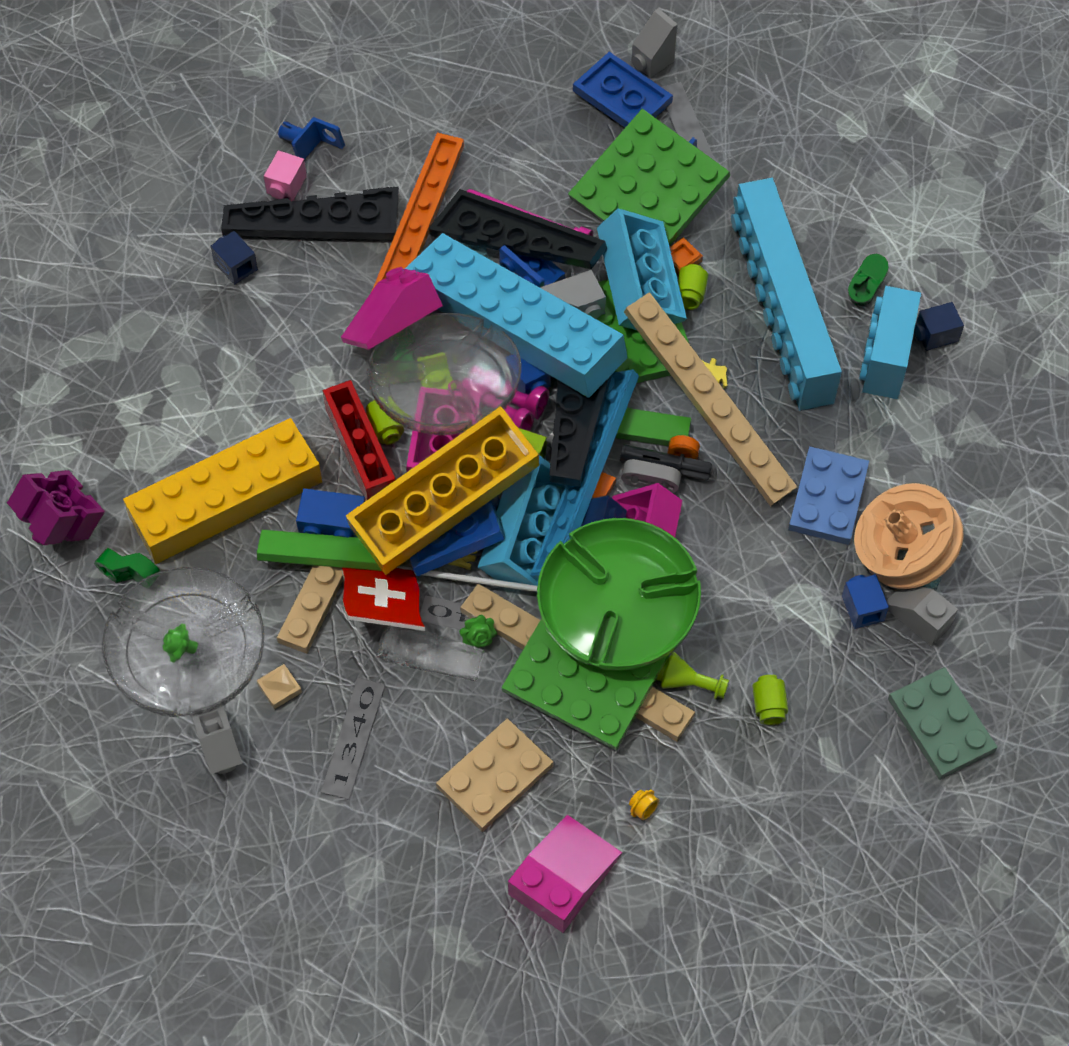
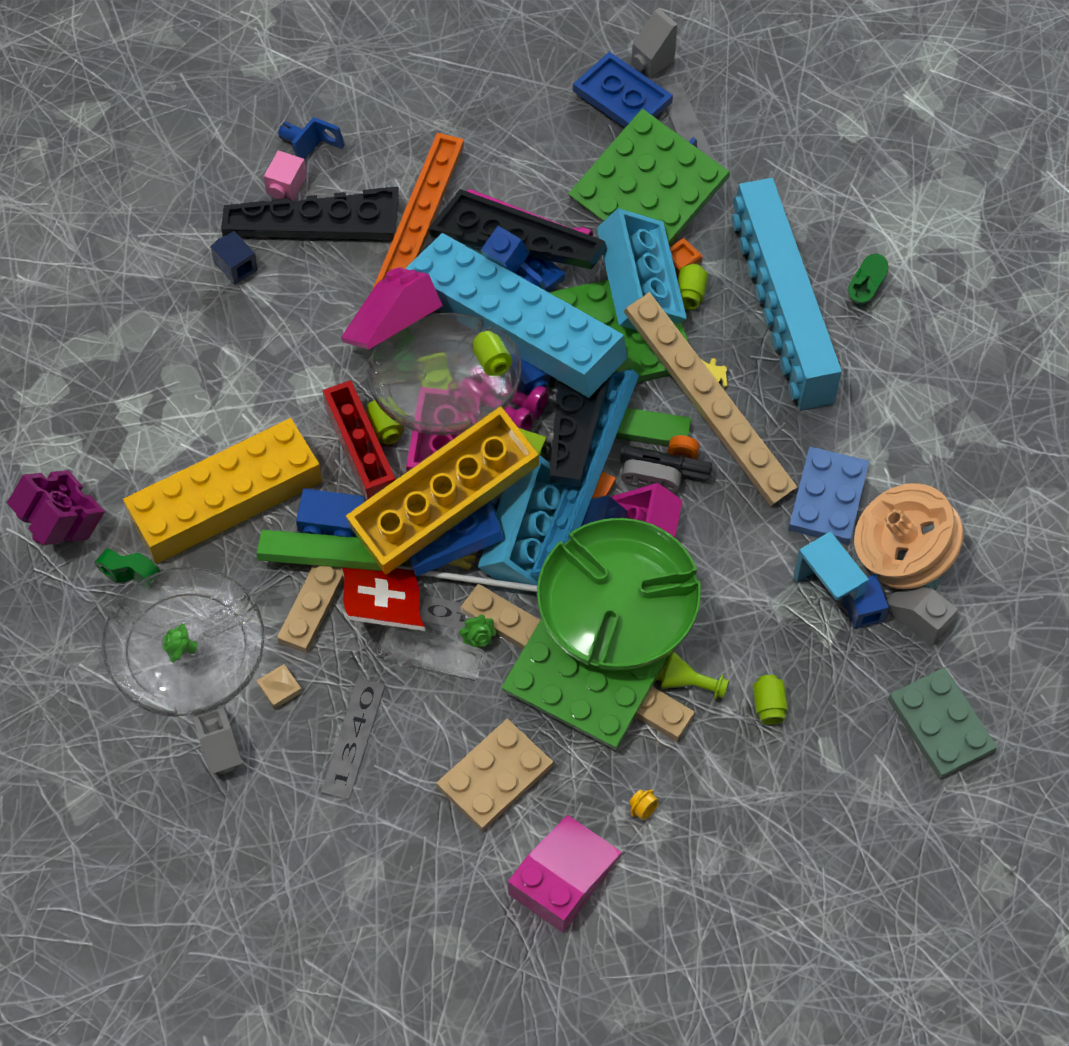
light grey slope [540,270,606,319] -> none
medium azure brick [859,286,921,399] -> none
dark blue brick [914,302,964,351] -> none
none -> lime brick [472,331,512,376]
none -> blue brick [481,226,530,273]
none -> medium azure panel [793,531,869,600]

